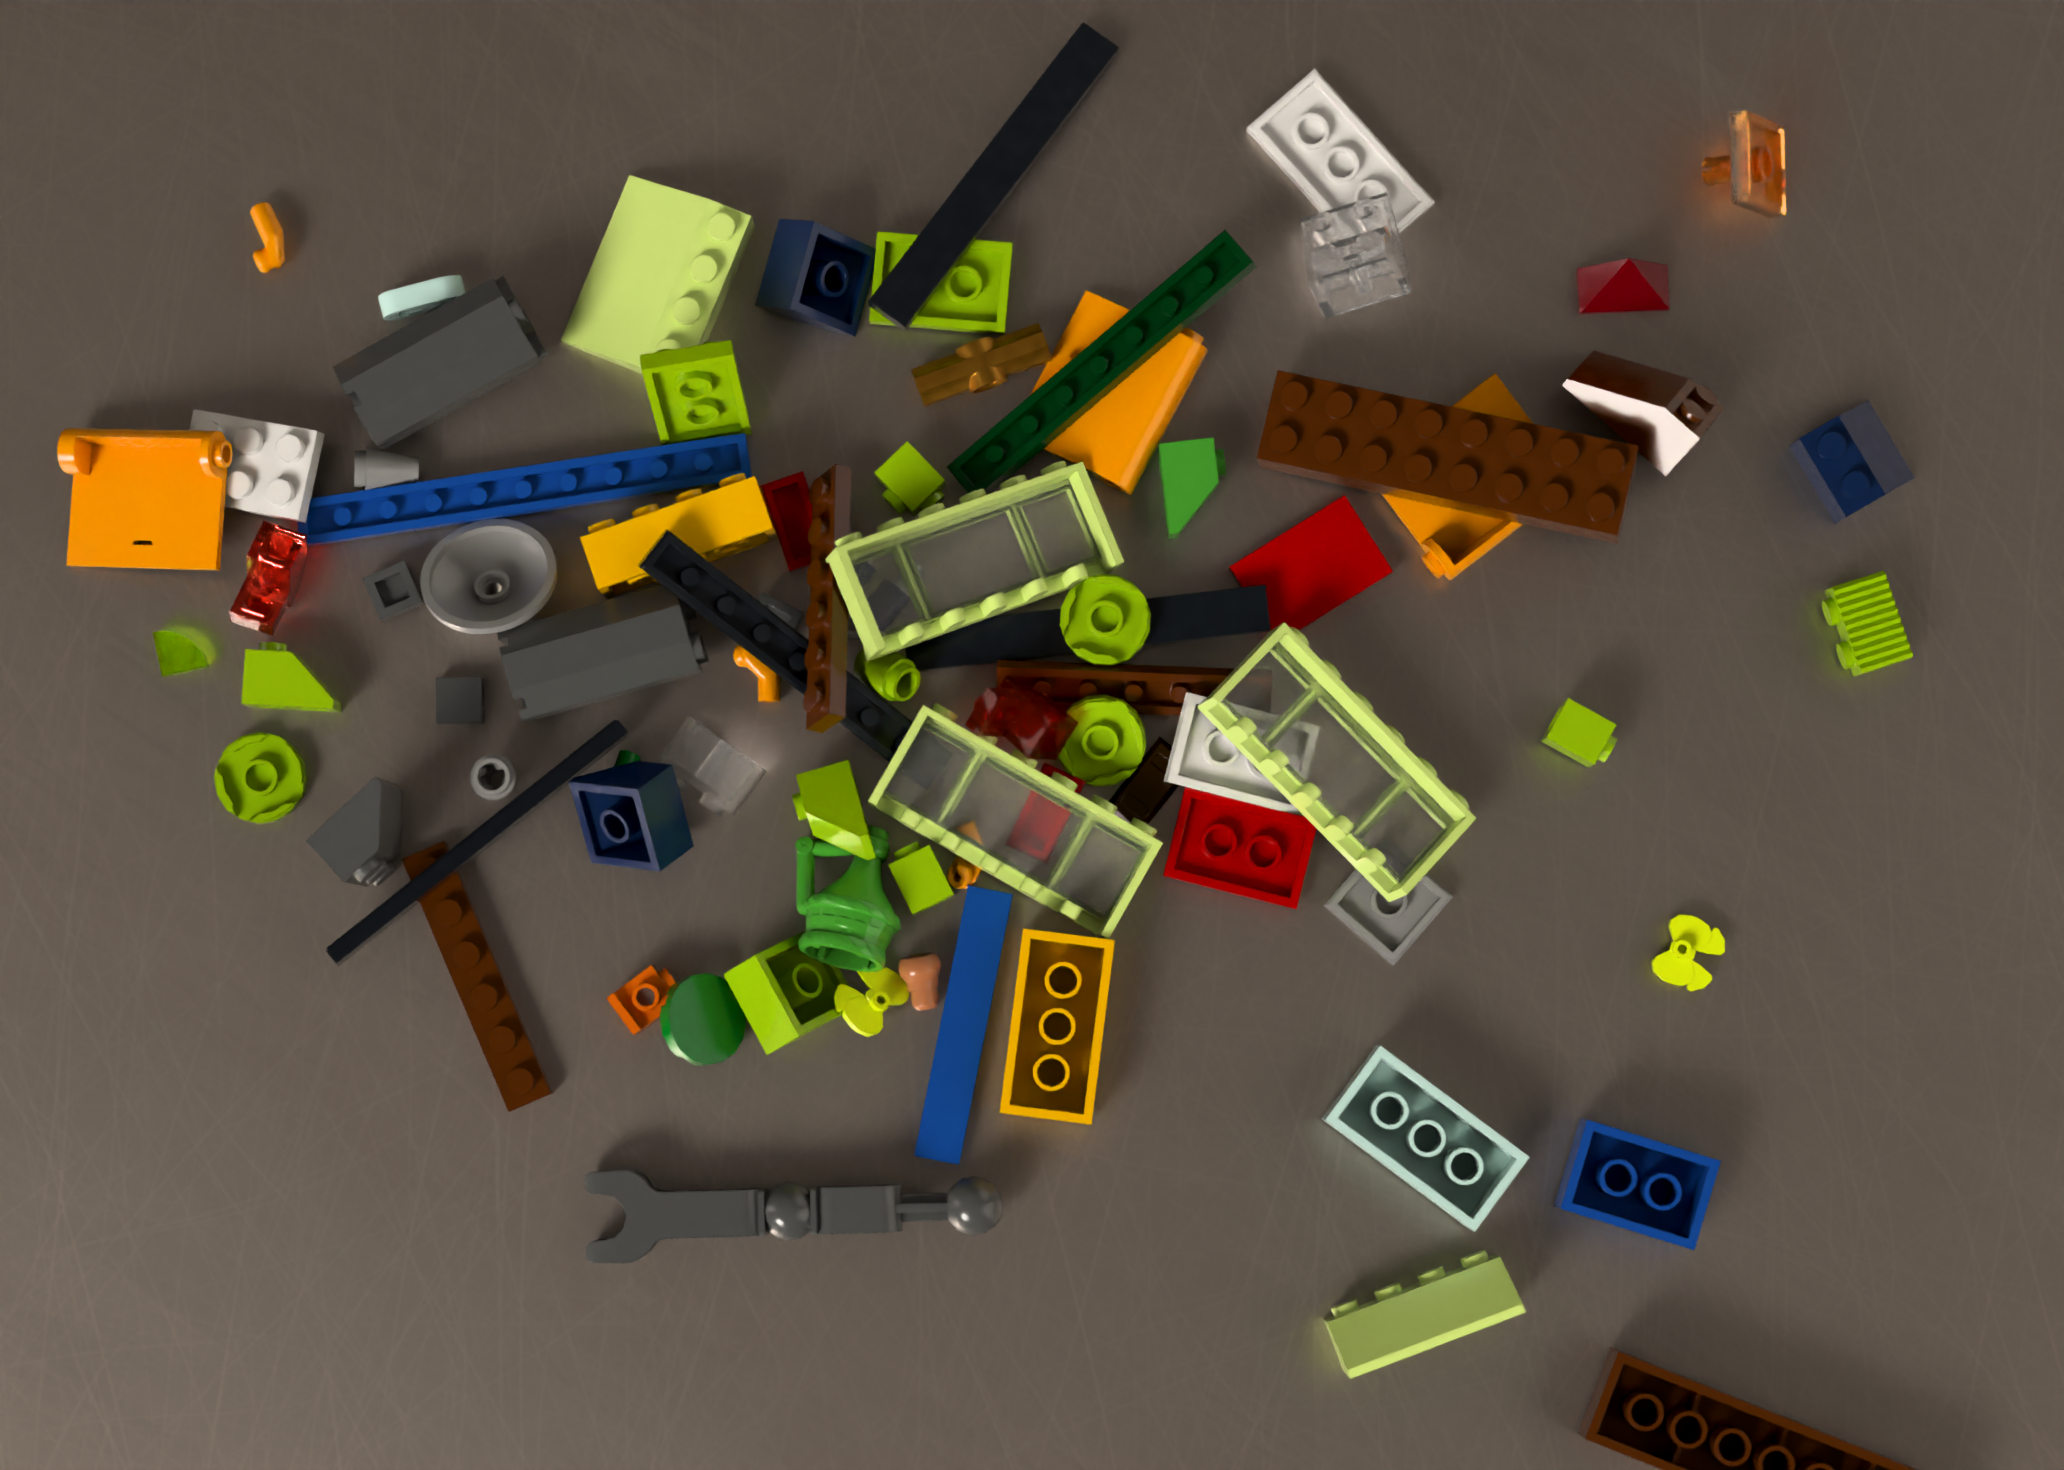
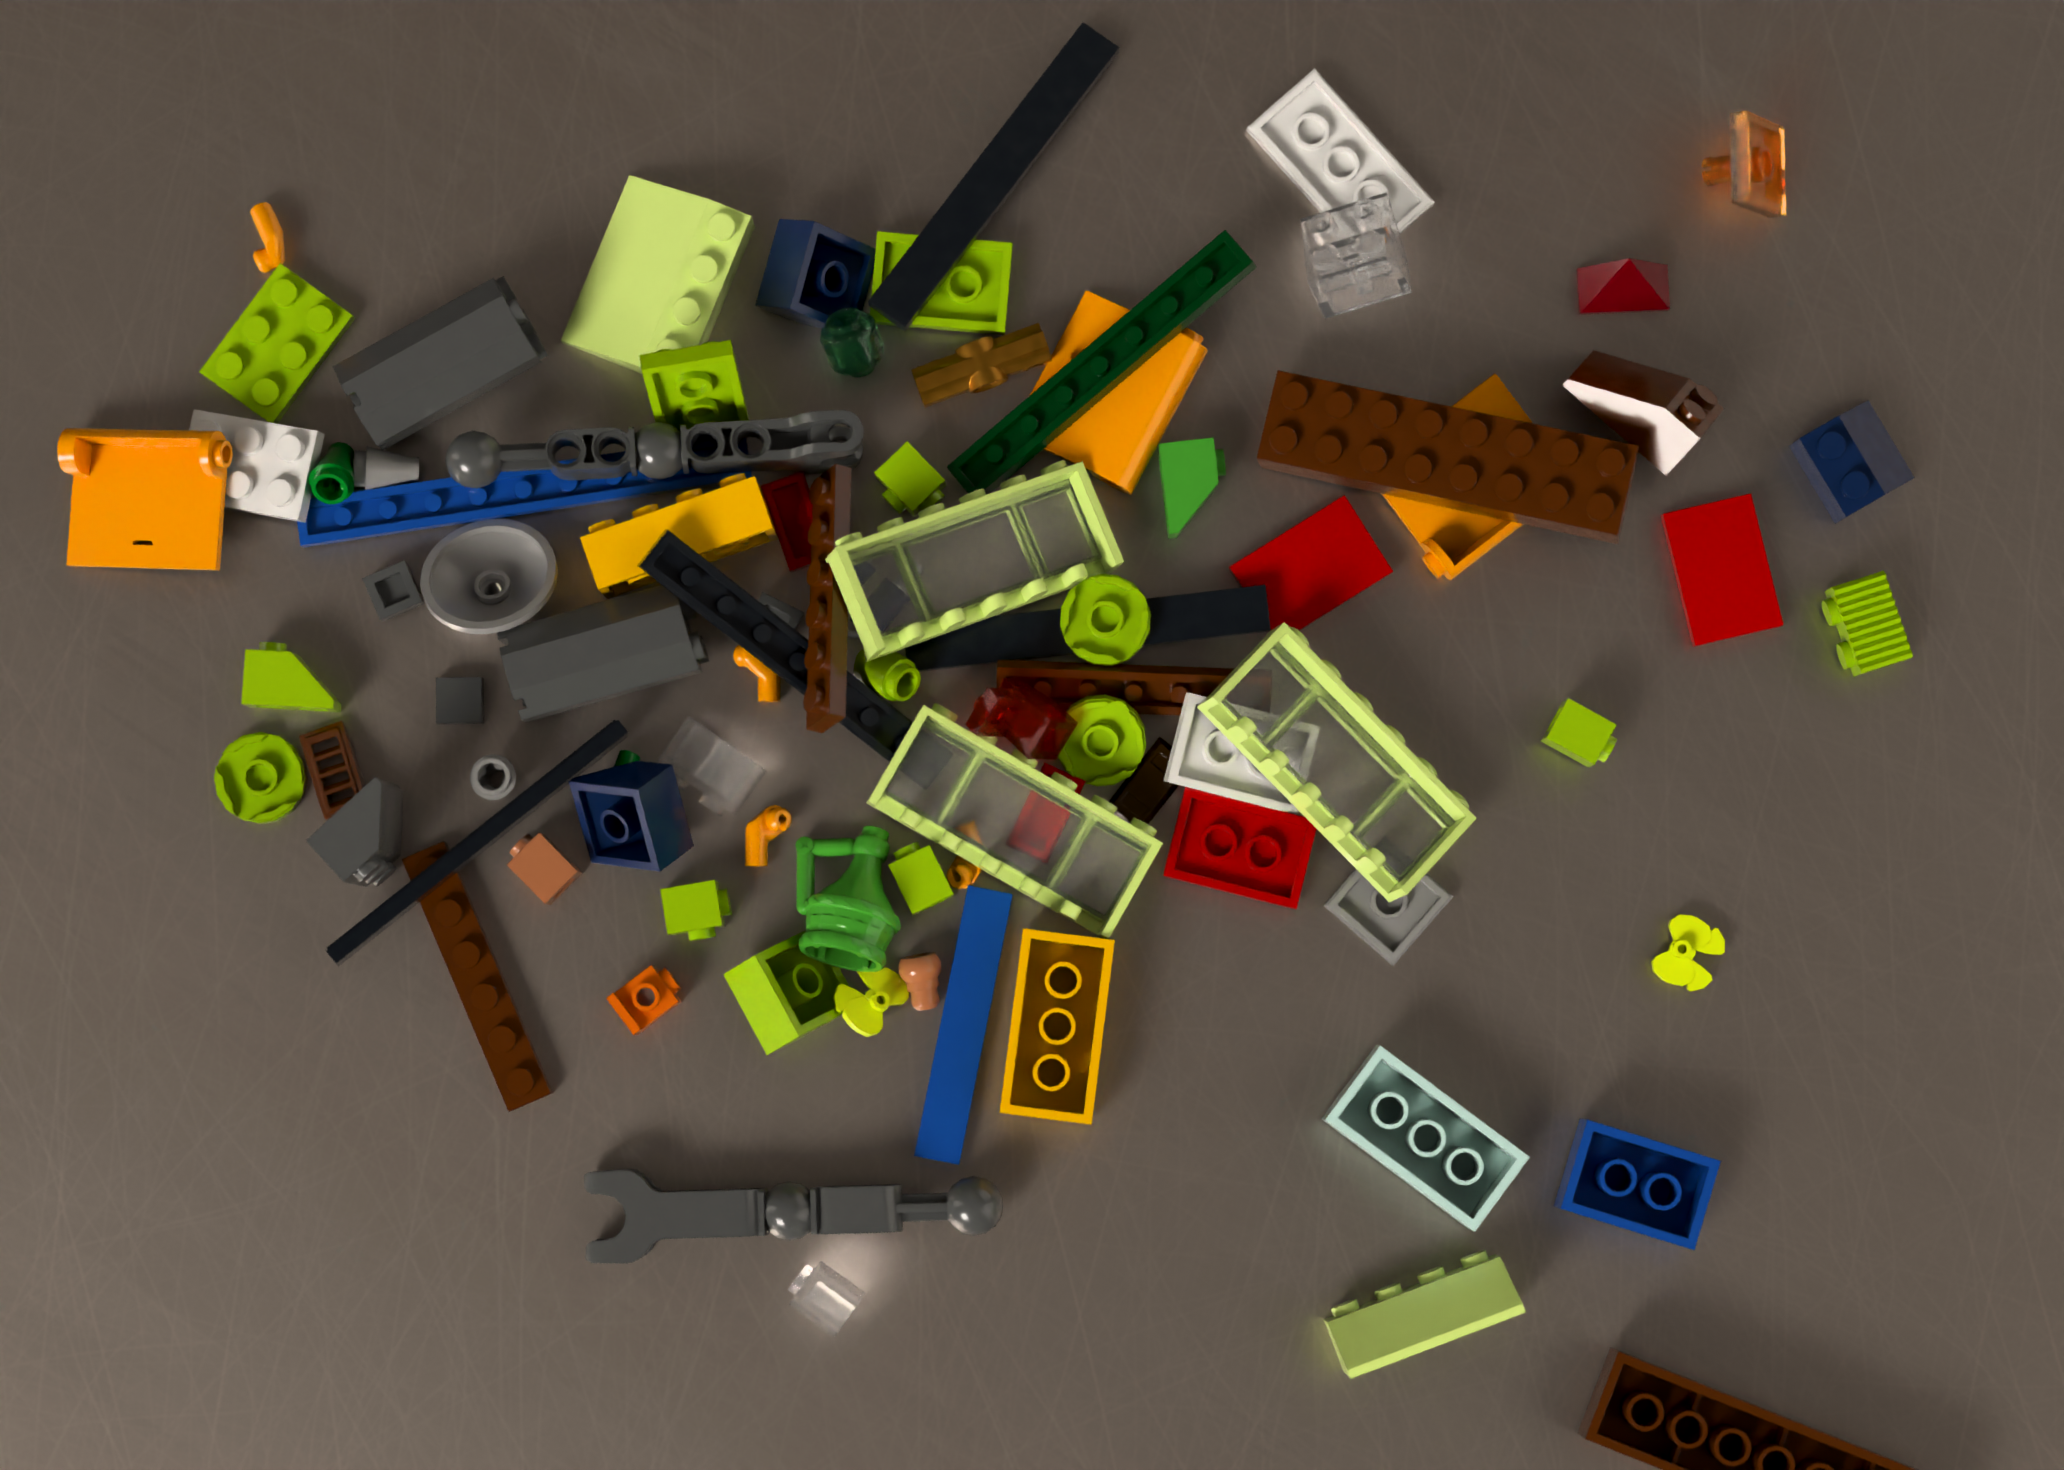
clear neon green tile [152,631,210,678] -> none
clear red brick [229,521,307,636] -> none
light aqua beam [378,275,466,320] -> none
green tile [660,973,746,1066] -> none
lime slope [792,760,876,860] -> none
none -> lime plate [199,263,356,424]
none -> reddish brown slope [299,720,365,821]
none -> green cone [309,442,355,504]
none -> dark grey piece [445,410,864,489]
none -> nougat brick [507,832,582,905]
none -> lime brick [660,880,732,941]
none -> light orange arm [745,805,792,867]
none -> clear brick [788,1261,866,1338]
none -> clear green head [820,307,885,378]
none -> red tile [1661,493,1784,647]

